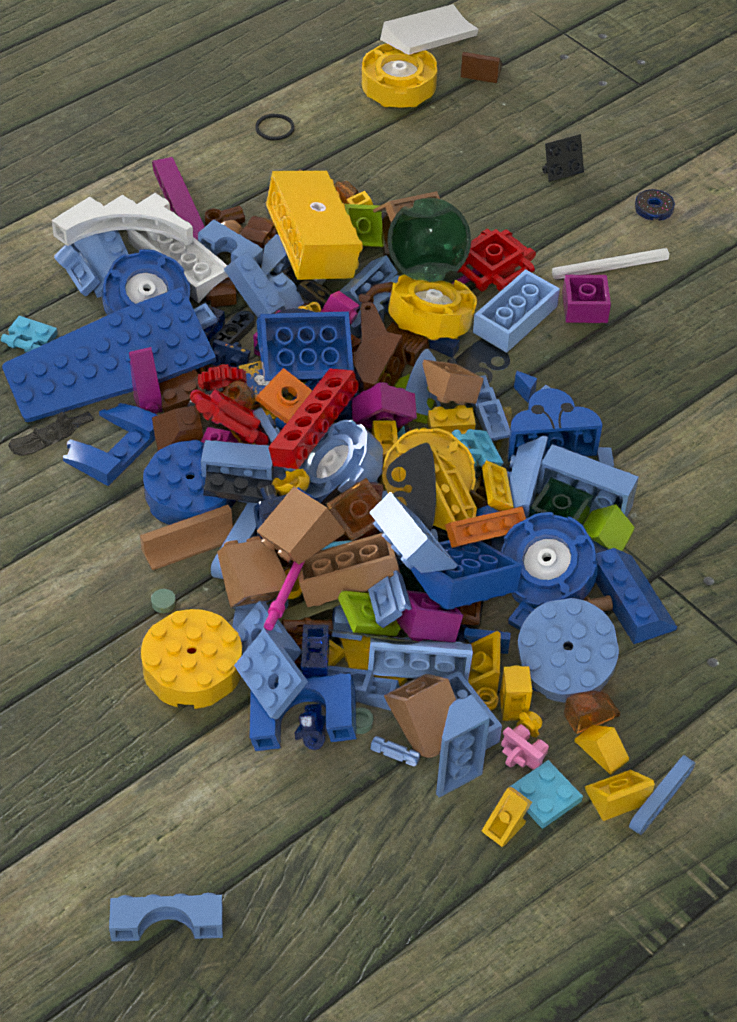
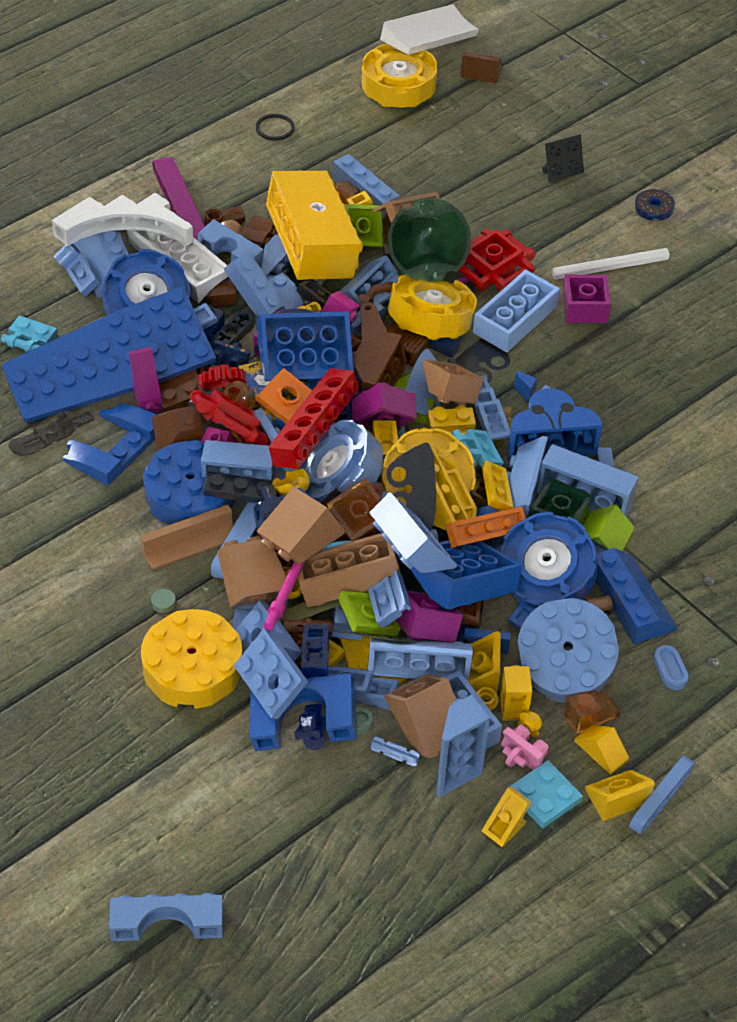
none -> medium blue arch [333,154,400,212]
none -> medium blue tile [654,645,689,690]

